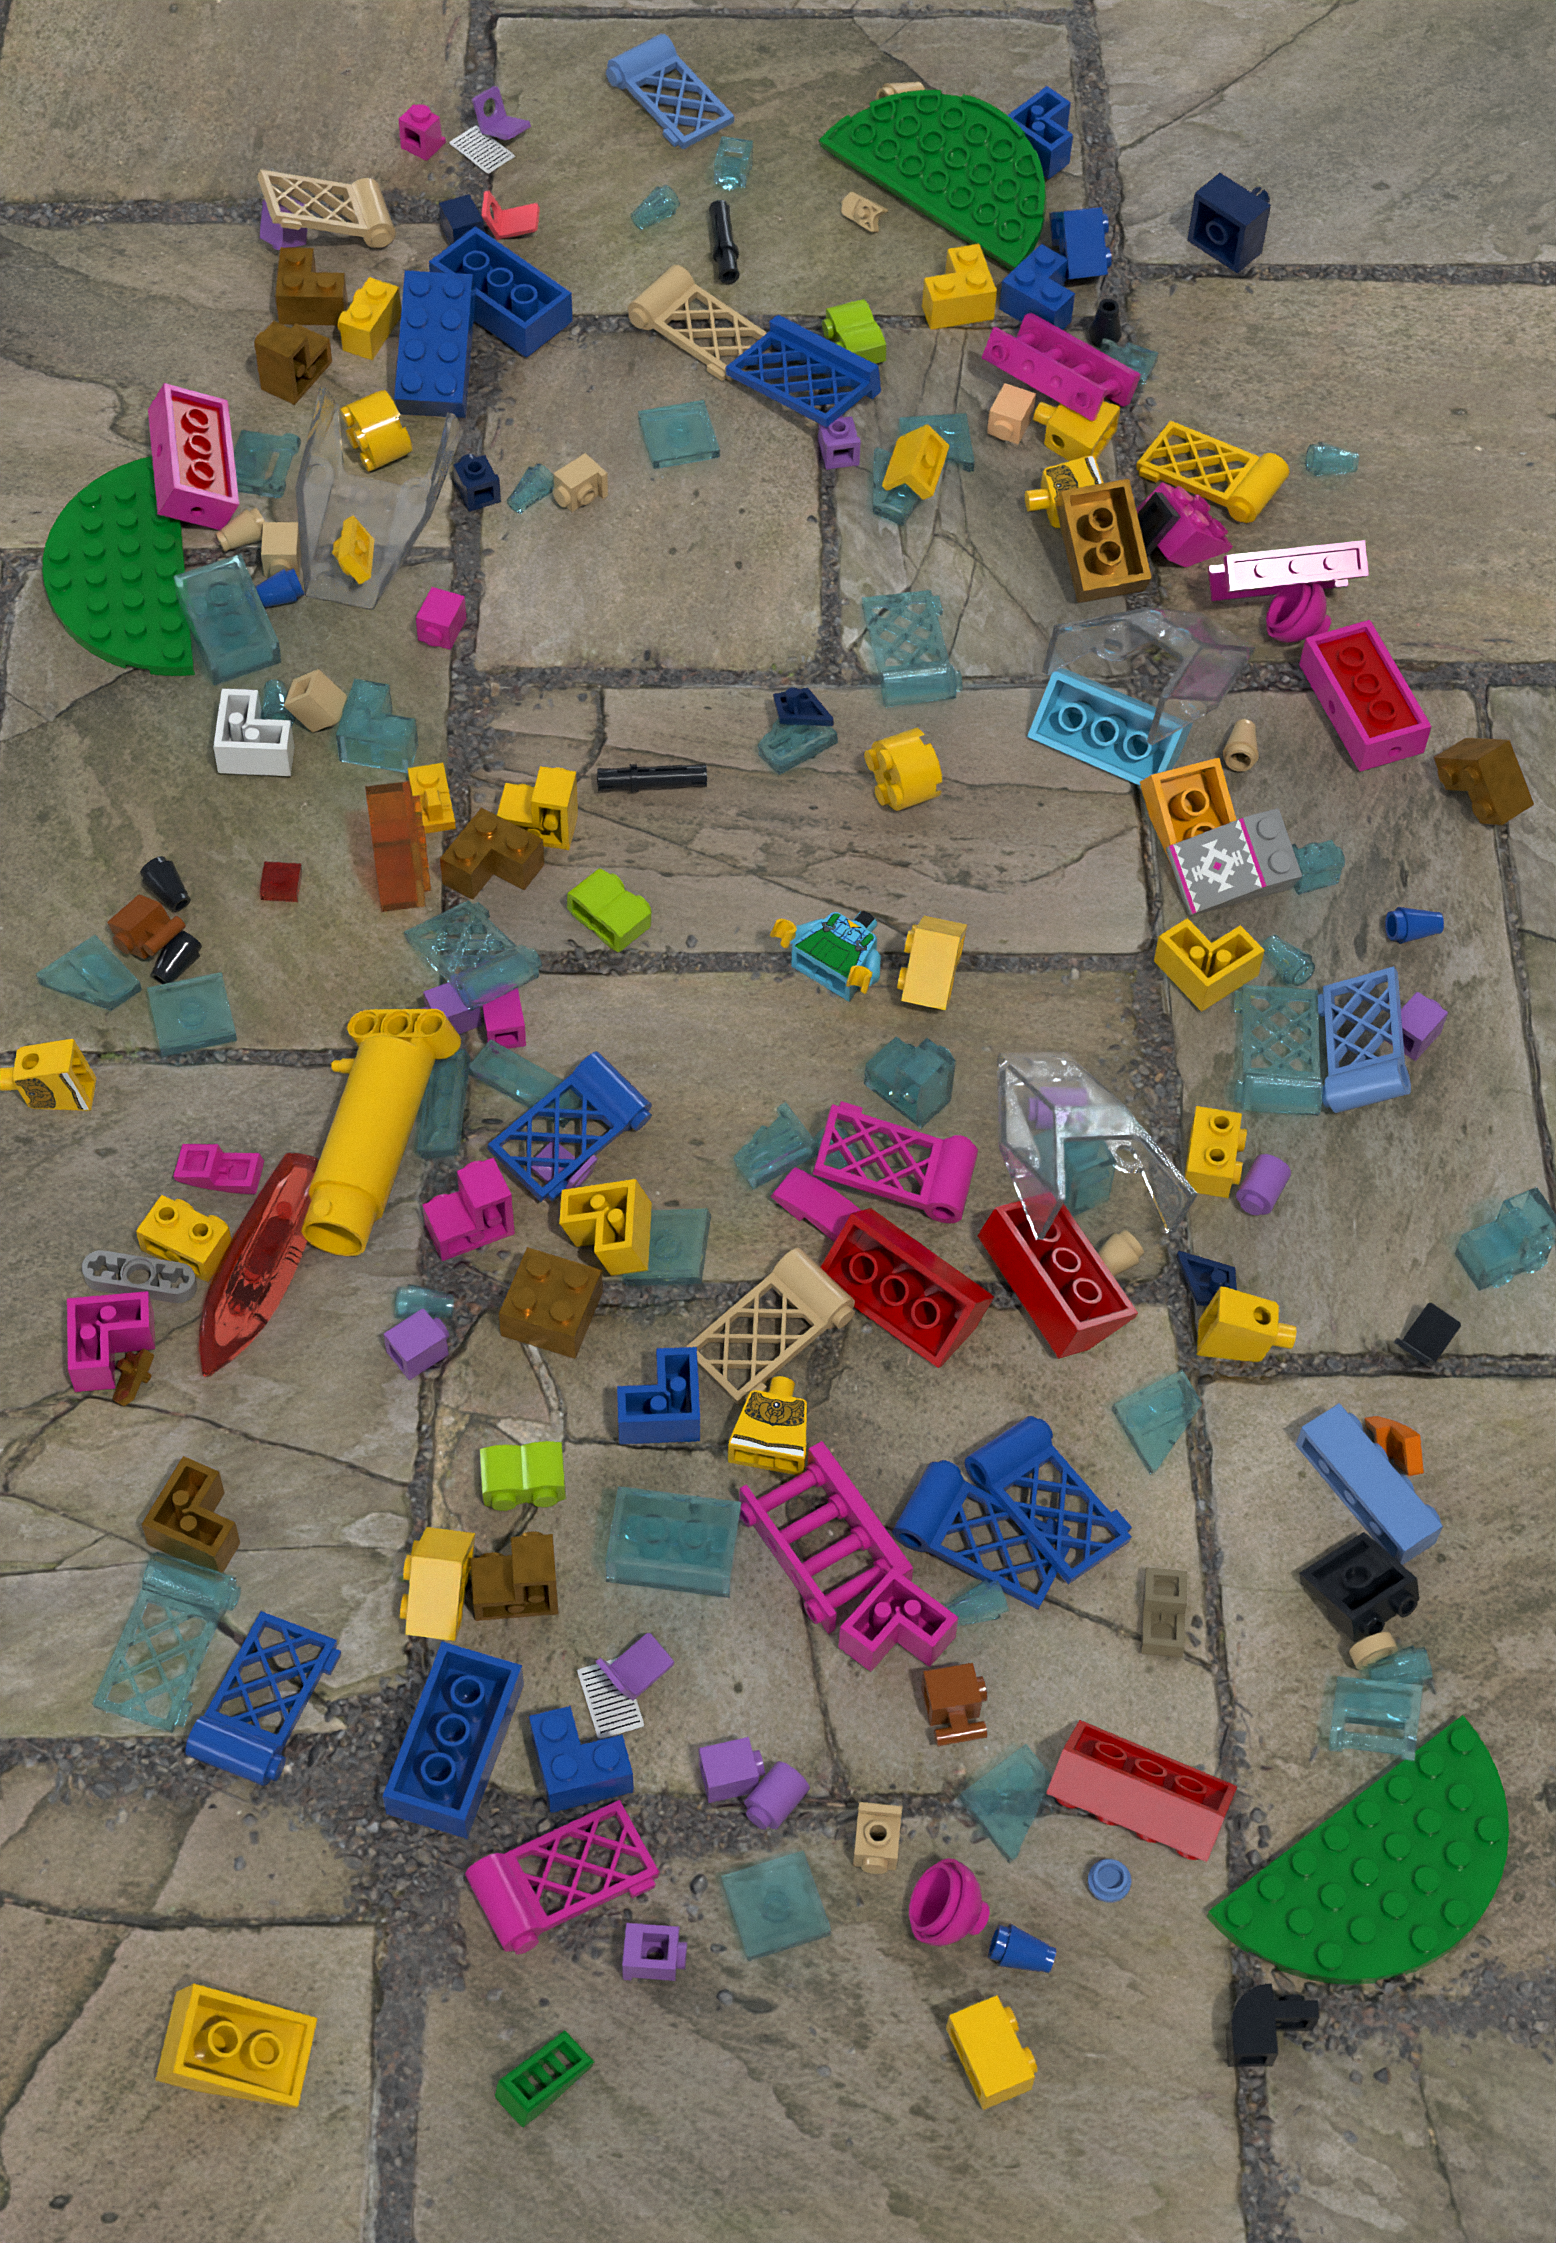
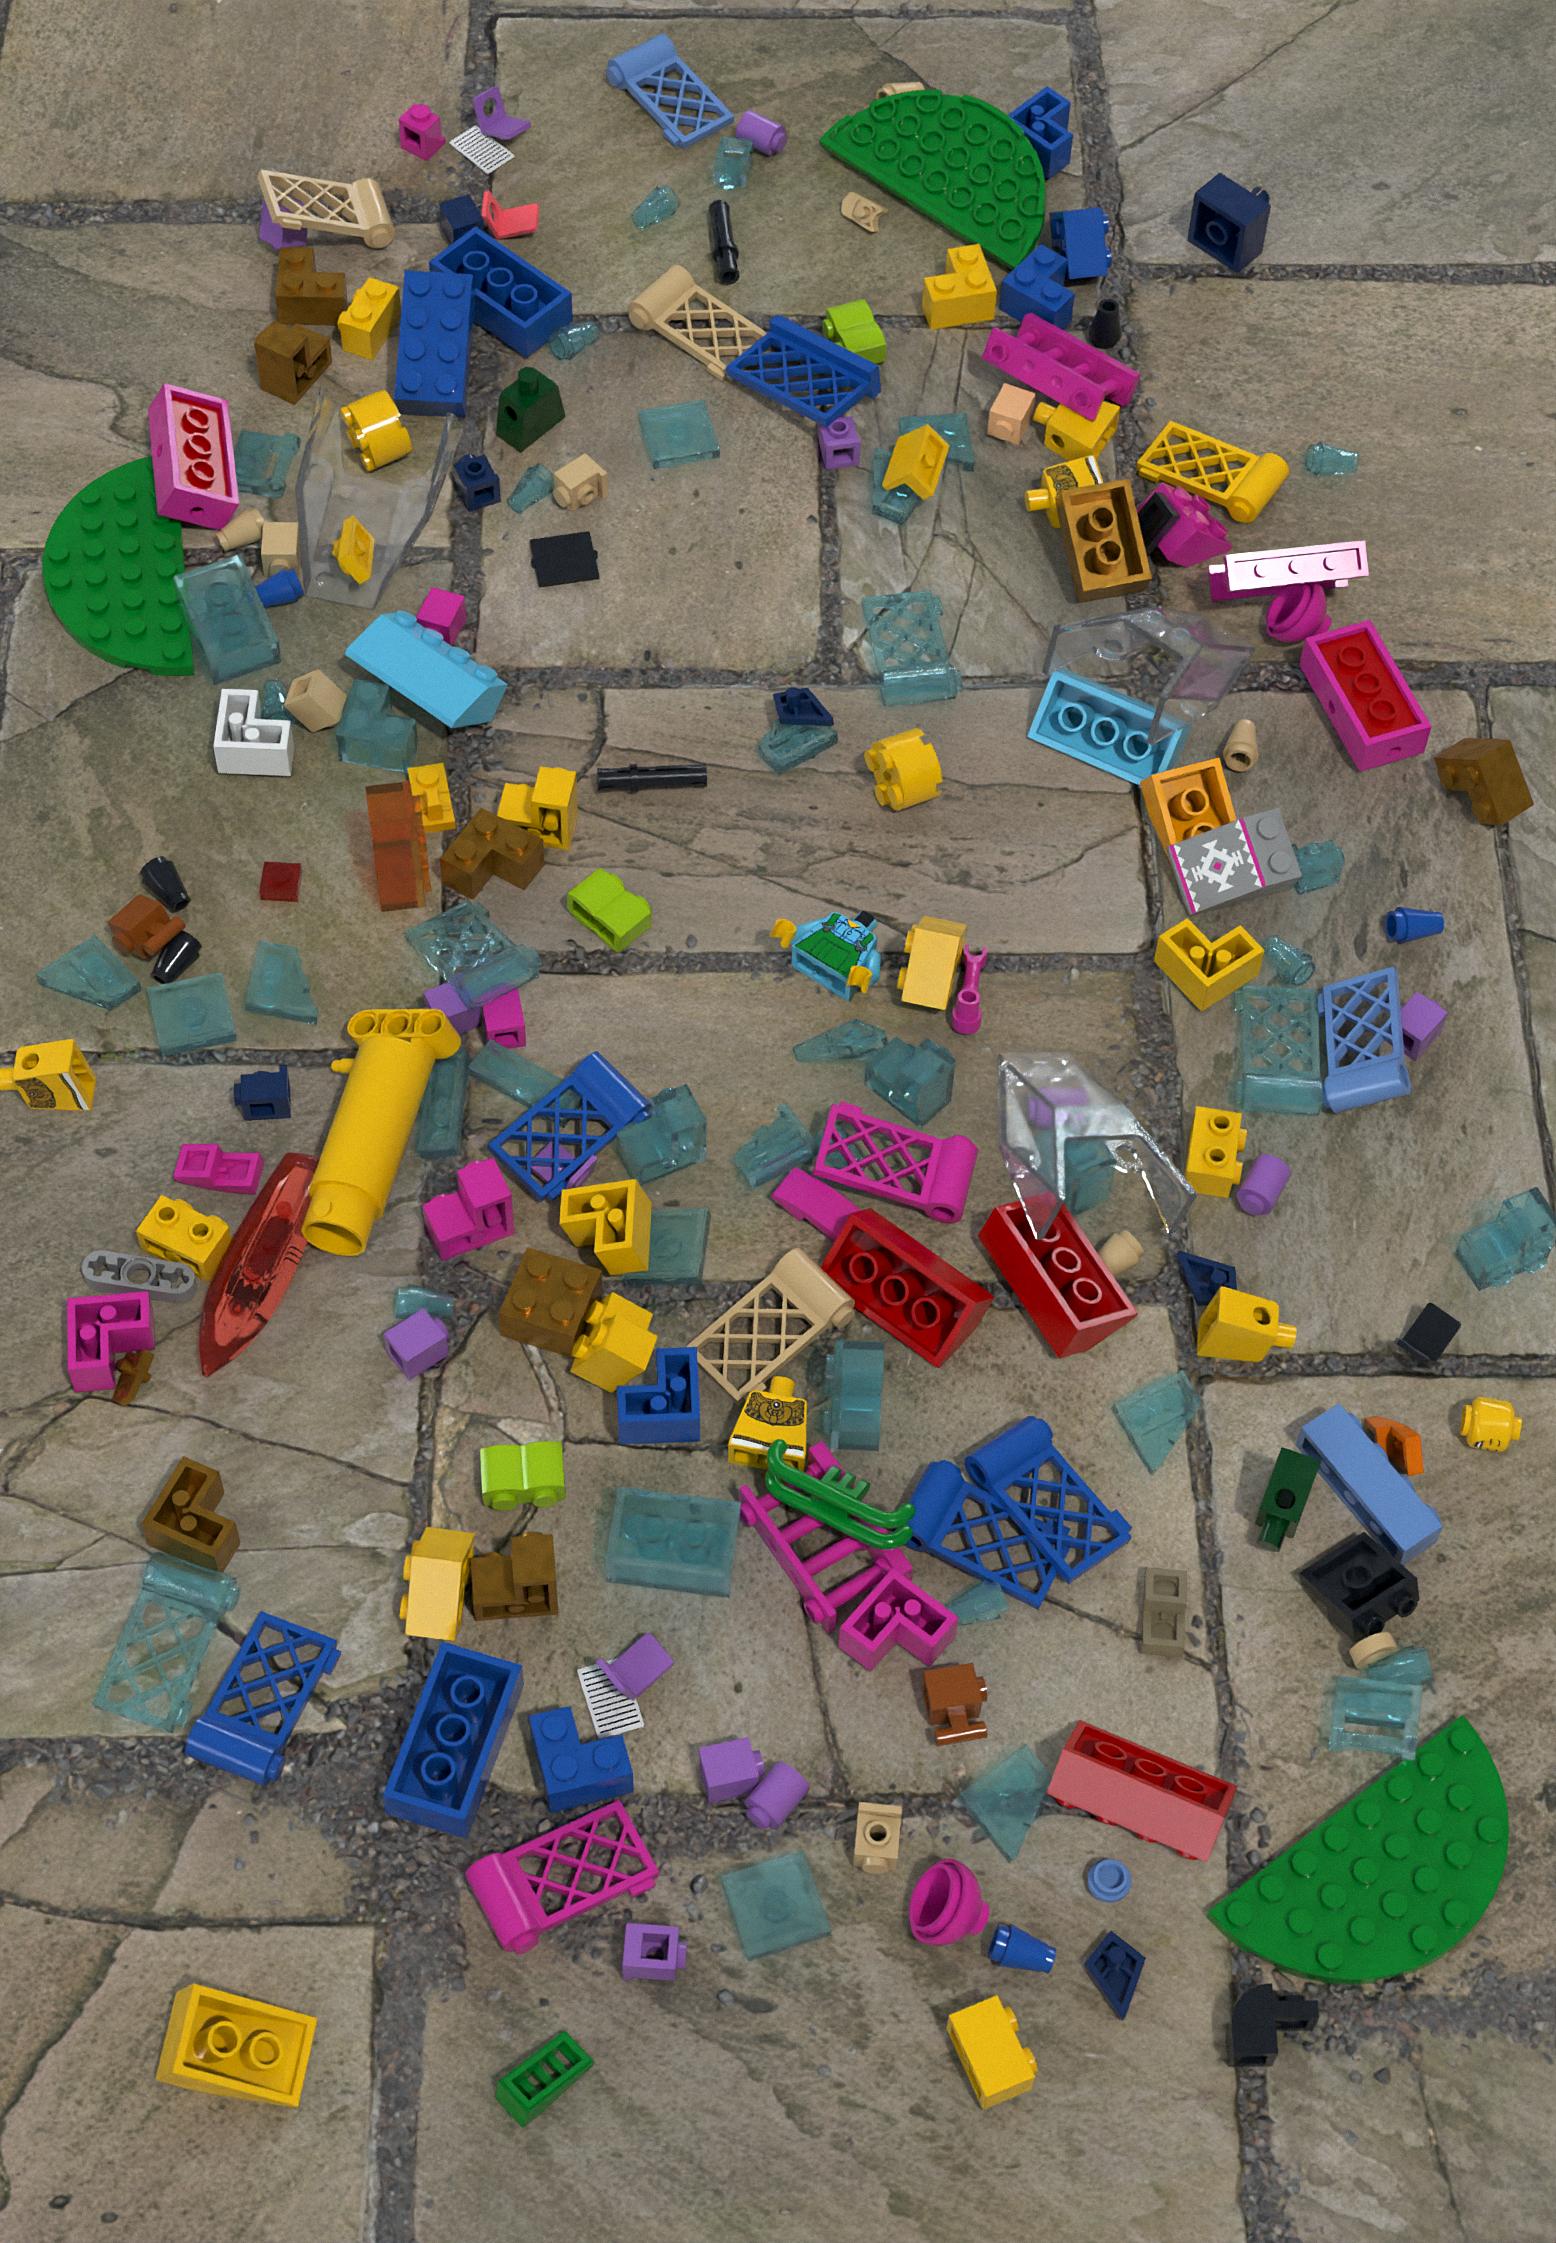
clear light blue plate [1100,338,1159,385] -> none
none -> dark blue brick [234,1065,291,1121]
none -> clear light blue wing [244,940,319,1025]
none -> medium azure slope [345,610,508,728]
none -> dark green torso [496,367,565,453]
none -> black piece [530,531,600,588]
none -> clear light blue cone [548,321,599,360]
none -> yellow brick [570,1292,658,1393]
none -> clear light blue brick [616,1084,707,1186]
none -> medium lavender brick [736,110,787,156]
none -> green piece [765,1439,916,1550]
none -> clear light blue wing [792,1018,889,1062]
none -> clear light blue brick [823,1340,885,1451]
none -> dark pink brick [951,944,988,1034]
none -> dark blue piece [1084,1931,1146,2020]
none -> dark green torso [1255,1447,1321,1552]
none -> yellow head [1460,1396,1522,1452]

